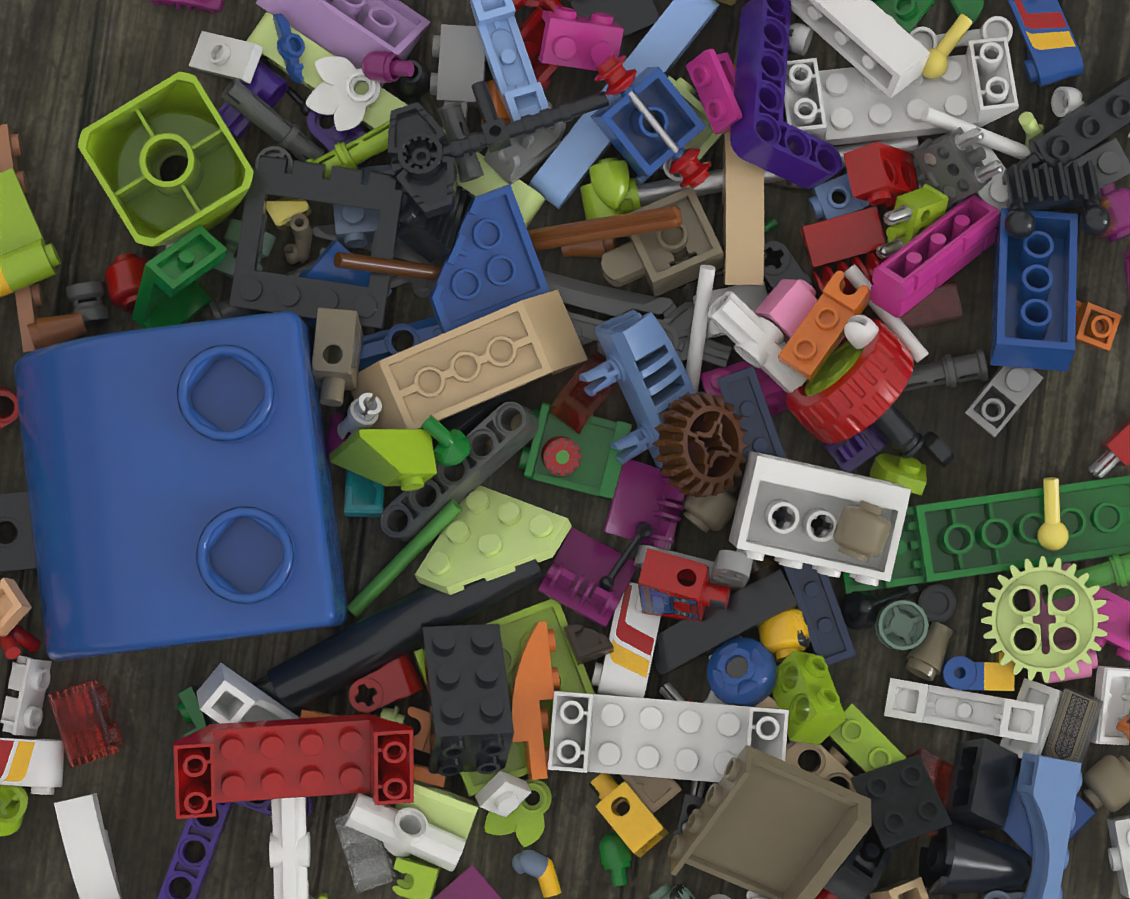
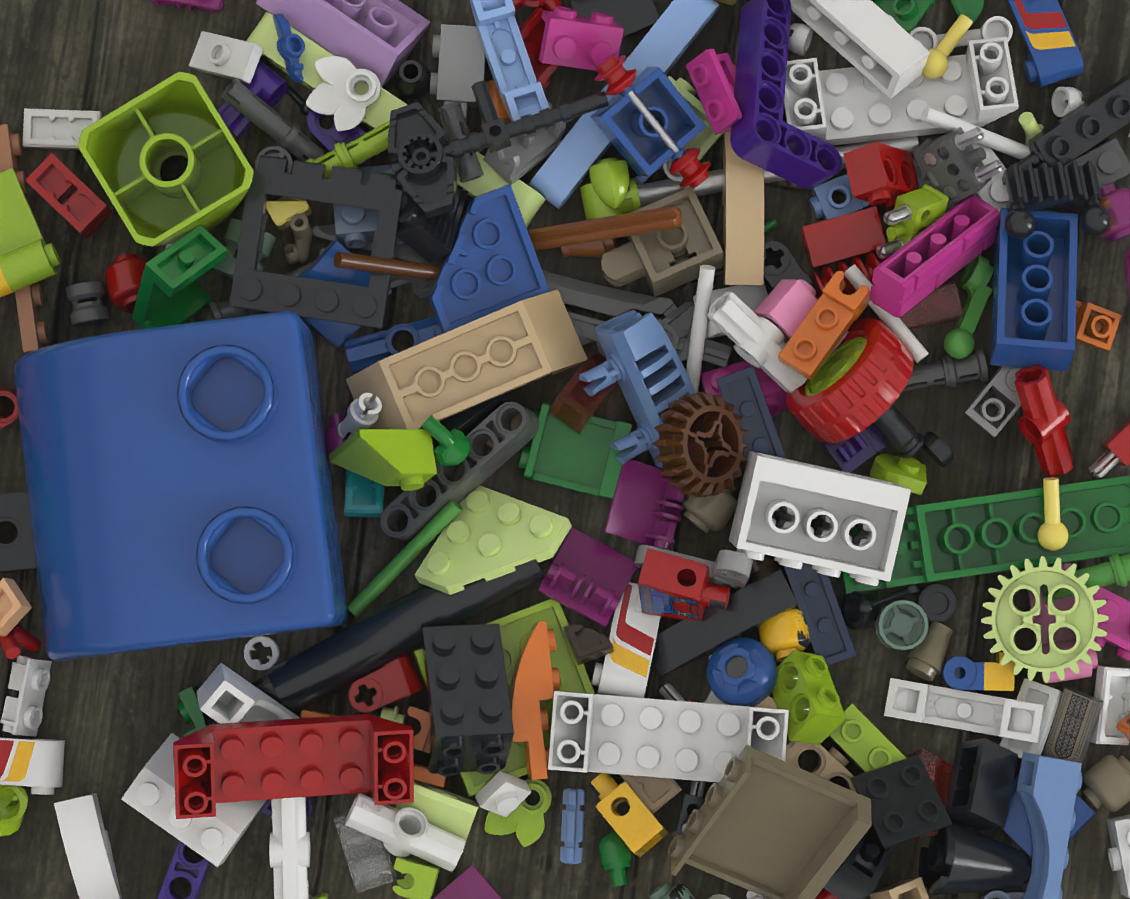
dark orange cone [27,312,88,350] -> none
clear red brick [48,679,123,768] -> none
dark tan torso [312,308,364,407] -> none
magenta cylinder [361,51,414,83] -> none
arm [512,850,562,898] -> none
red tile [541,436,581,476] -> none
black hinge [599,521,653,591] -> none
dark tan head [833,500,891,562] -> none
white hinge [844,315,879,349] -> none
none -> white plate [22,108,102,150]
none -> red brick [25,153,113,239]
none -> white slope [121,733,267,867]
none -> white bush [244,636,280,670]
none -> medium blue axle [560,788,586,864]
none -> bright green piece [943,255,994,359]
none -> red piece [1014,364,1074,477]

